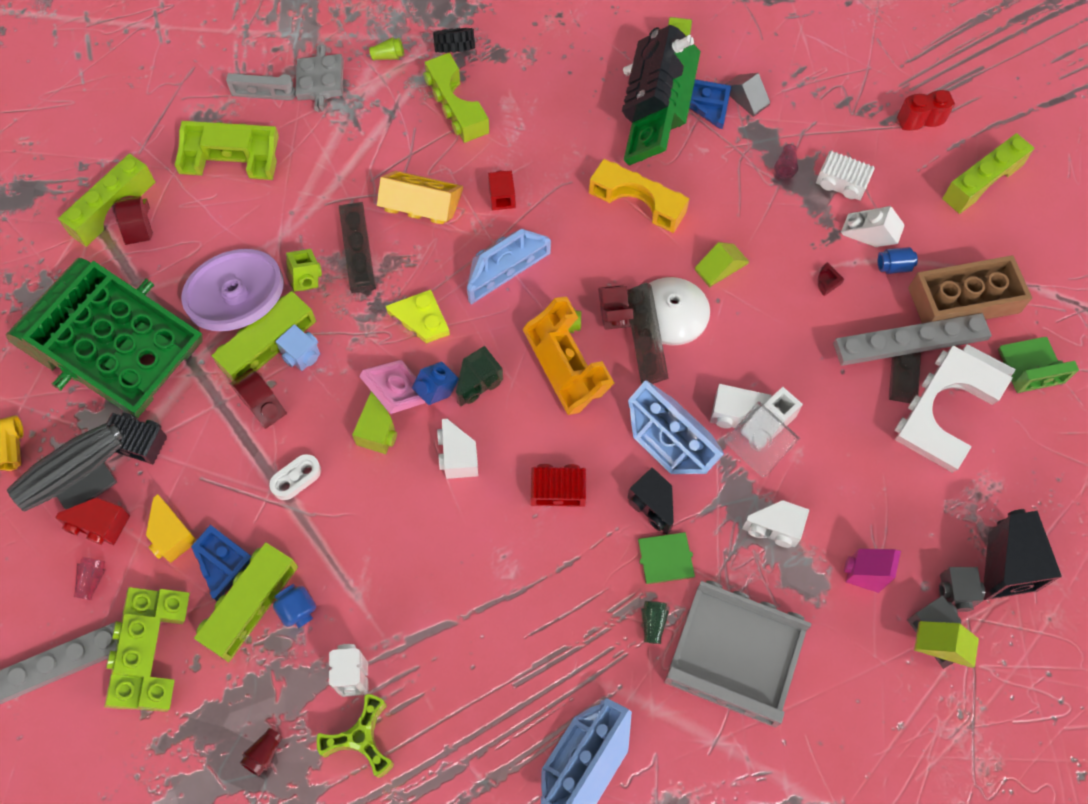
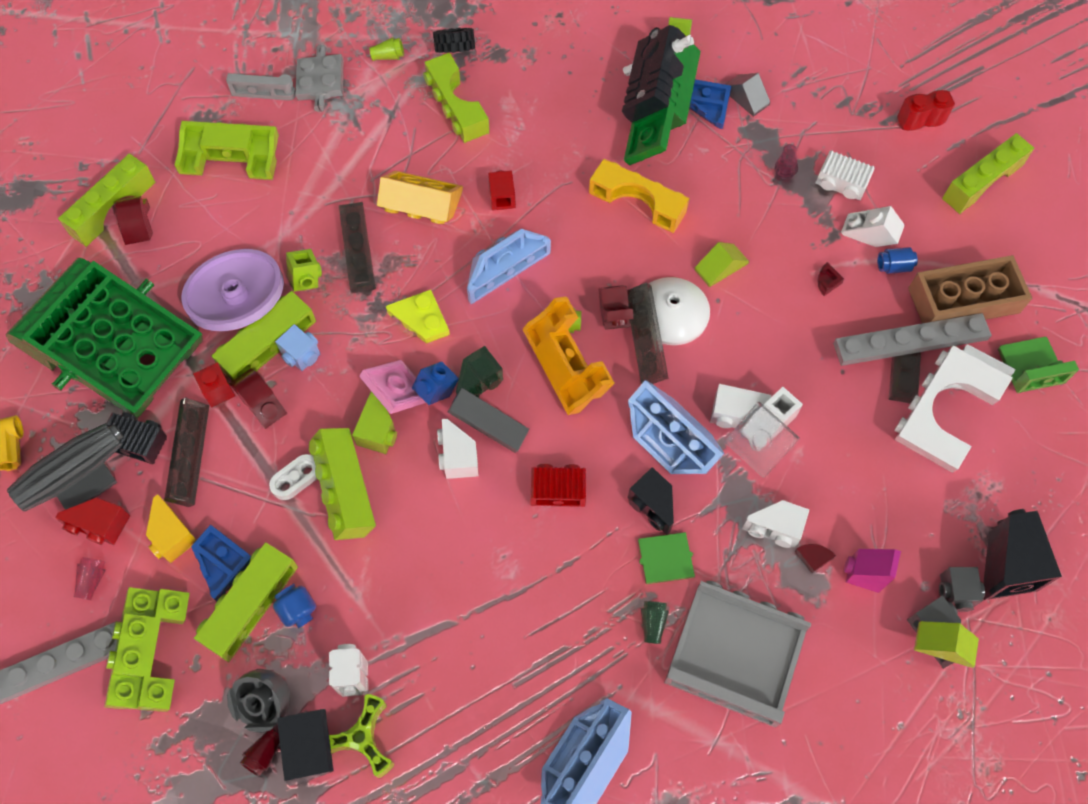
none -> clear smoke plate [164,397,210,507]
none -> red brick [193,362,236,408]
none -> dark grey cylinder [227,669,290,733]
none -> black slope [277,709,334,786]
none -> lime brick [309,428,376,540]
none -> dark grey tile [447,388,529,453]
none -> dark red tile [795,544,836,573]

